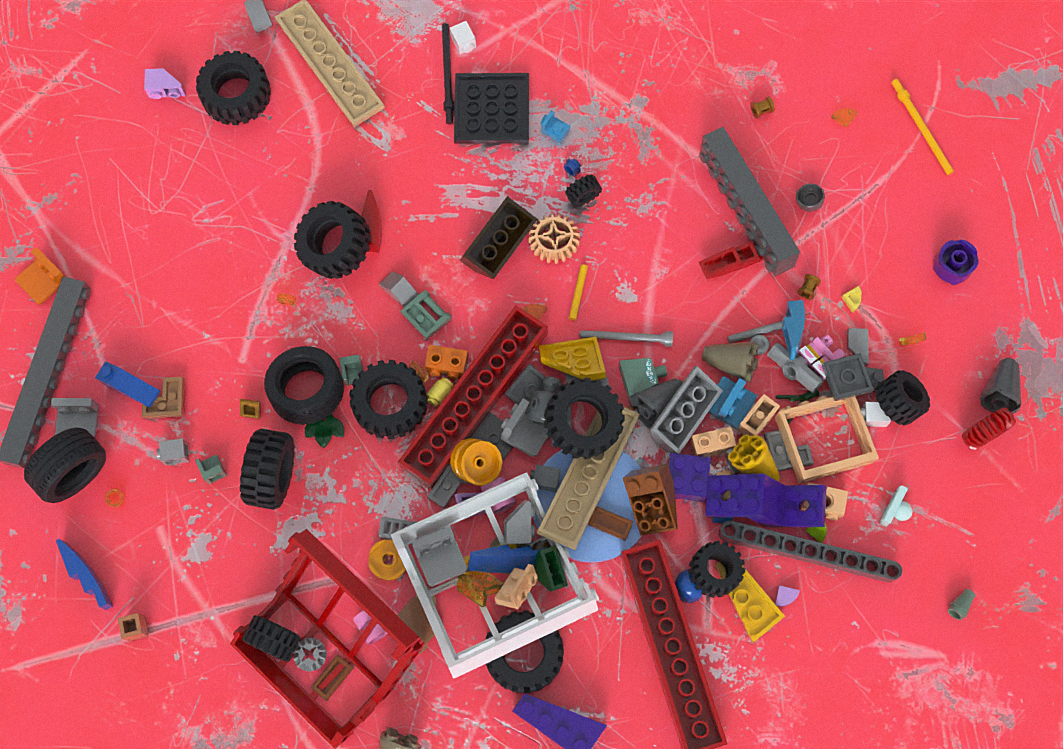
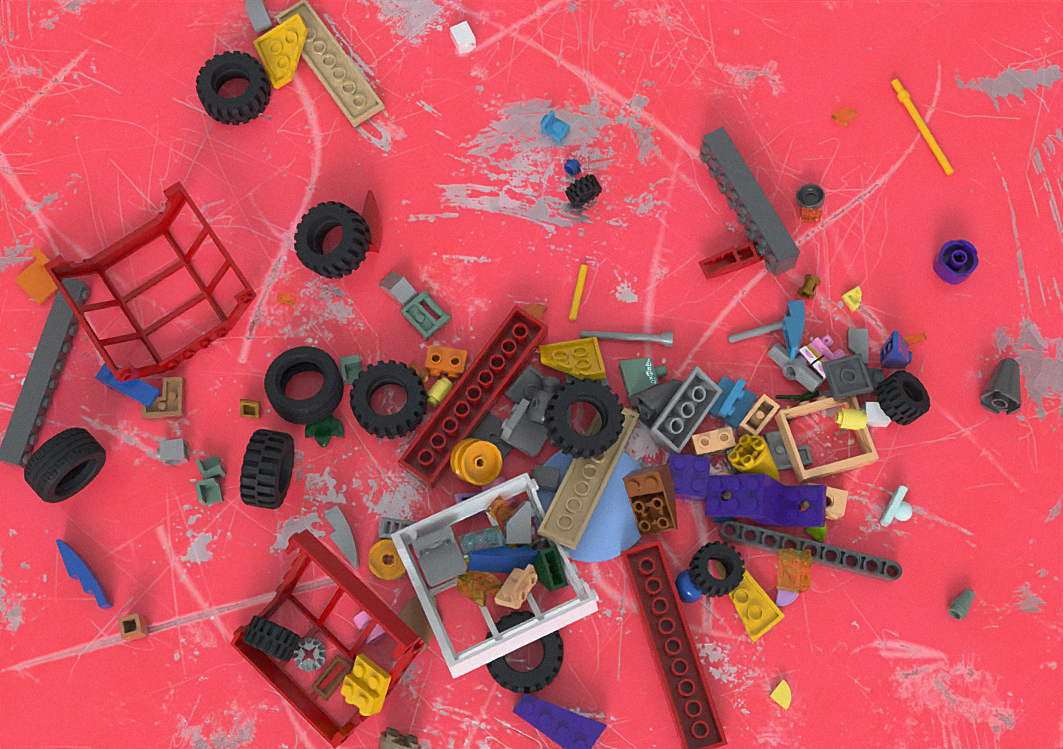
light grey bracket [51,398,99,438] -> none
bush [105,489,125,508] -> none
lavender slope [144,68,186,99] -> none
light grey hinge [427,464,469,509] -> none
black bar [442,23,455,124] -> none
black plate [454,73,529,144] -> none
dark brown slope [459,196,538,280] -> none
light nougat gear [528,213,580,264] -> none
dark orange tile [588,506,633,541] -> none
dark tan cone [702,342,759,382] -> none
light grey tile [750,335,769,355] -> none
pearl gold bush [751,96,775,119] -> none
red gear [962,408,1016,450] -> none
none -> red window [43,181,257,383]
none -> sand green panel [195,478,224,506]
none -> yellow plate [253,13,308,89]
none -> light grey slope [324,505,360,570]
none -> yellow plate [340,654,392,716]
none -> clear light blue bracket [458,525,504,558]
none -> clear orange plate [485,495,515,525]
none -> light yellow tile [769,680,791,710]
none -> clear yellow bracket [777,547,812,593]
none -> clear orange plate [799,208,822,224]
none -> light yellow brick [835,408,867,430]
none -> blue slope [880,331,912,369]

